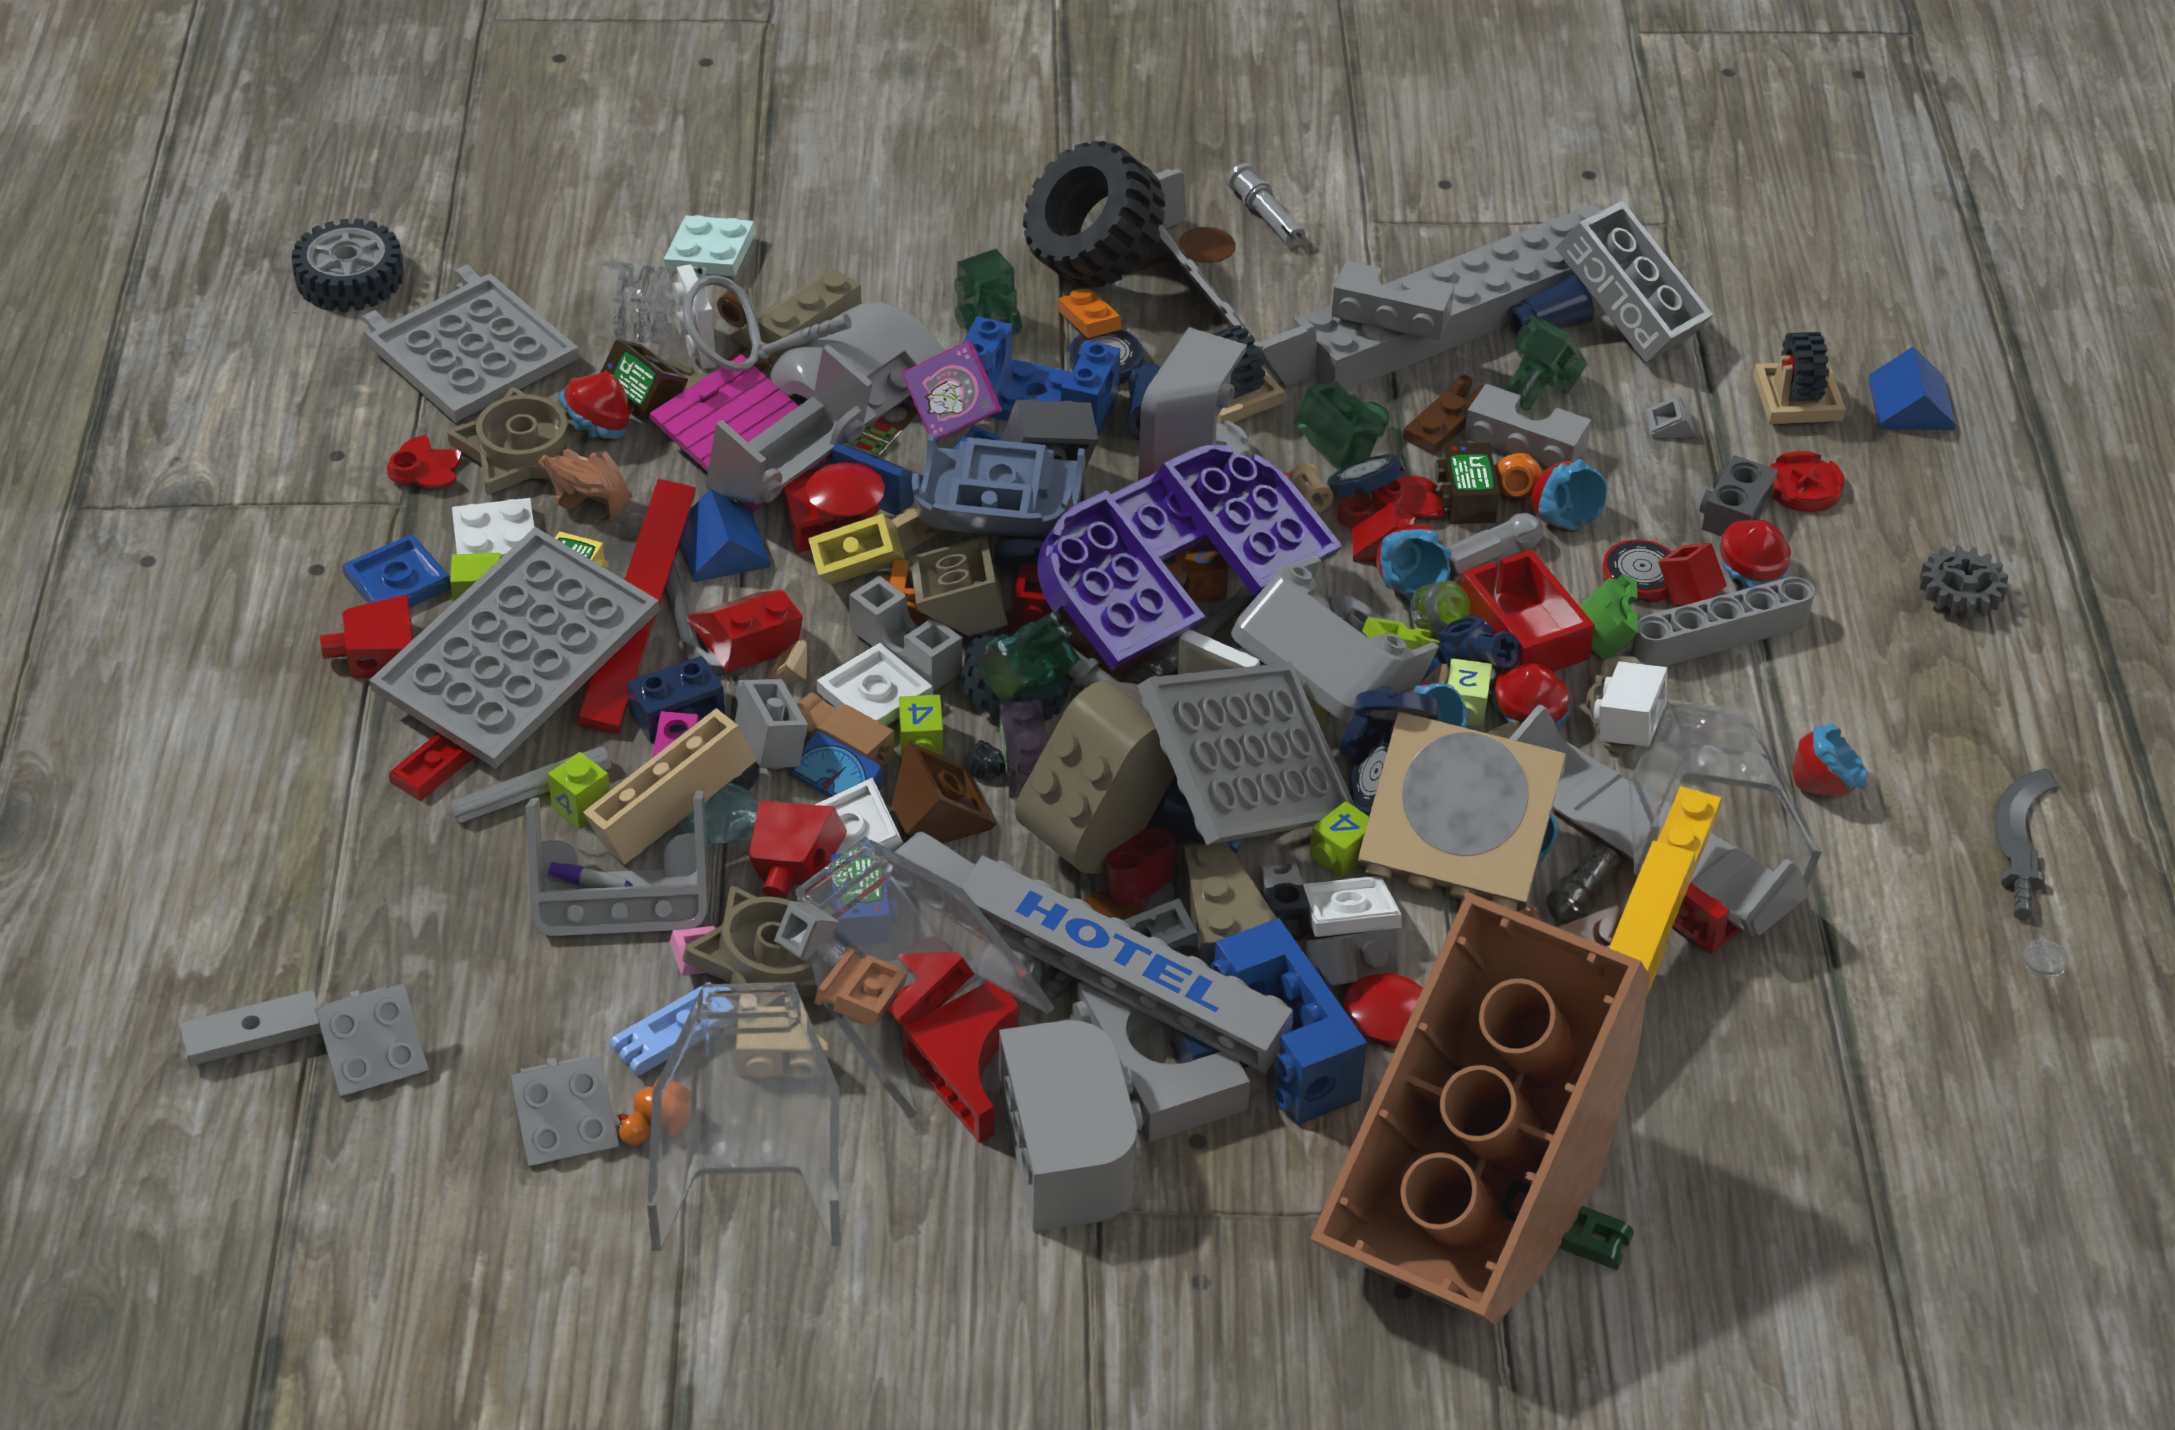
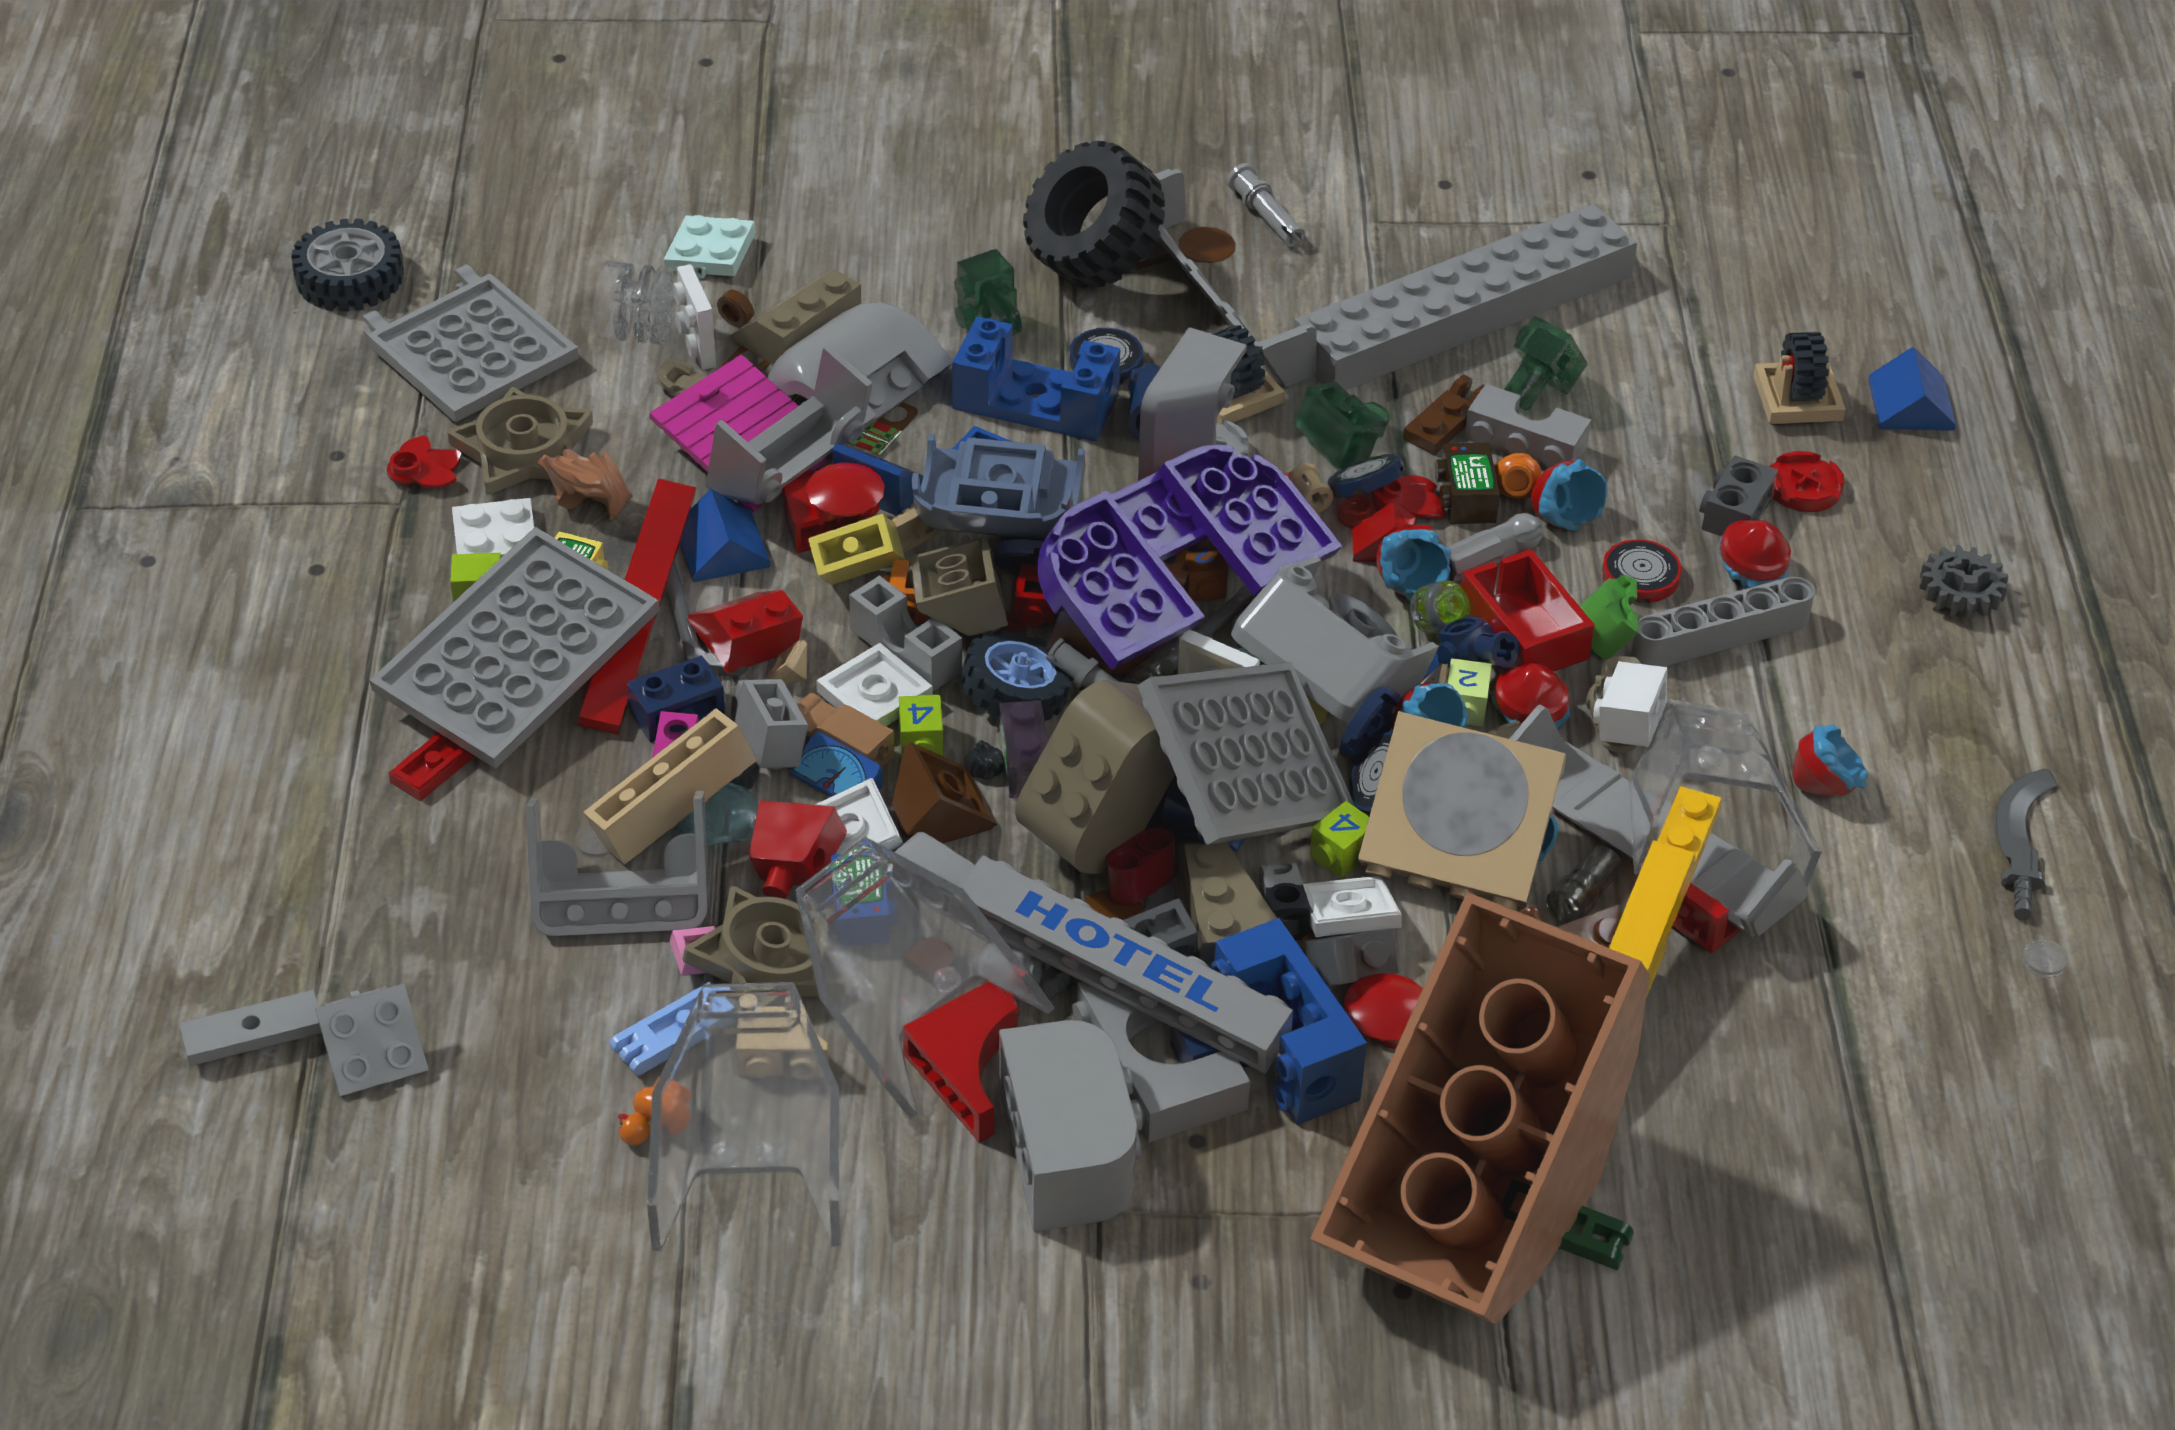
red torso [320,595,413,678] -> none
blue tile [342,534,451,608] -> none
light grey axle [450,746,611,824] -> none
light grey plate [510,1055,619,1166] -> none
lime brick [548,752,610,830] -> none
piece [548,861,633,889] -> none
red hair [559,372,631,439] -> none
dark brown brick [600,339,688,420] -> none
light grey piece [683,275,852,372] -> none
light grey slope [774,901,839,961] -> none
nougat plate [814,947,908,1027] -> none
red slope [886,952,974,1029] -> none
tile [901,340,1002,442] -> none
clear green brick [976,611,1080,705] -> none
dark grey brick [1000,399,1099,470] -> none
orange plate [1058,289,1122,338] -> none
light grey arch [1331,260,1455,340] -> none
dark blue tile [1354,690,1439,723] -> none
lime plate [1362,617,1440,650] -> none
dark blue plant [1508,275,1594,340] -> none
light grey brick [1555,200,1713,363] -> none
light grey slope [1645,395,1696,438] -> none
red brick [1658,543,1727,605] -> none

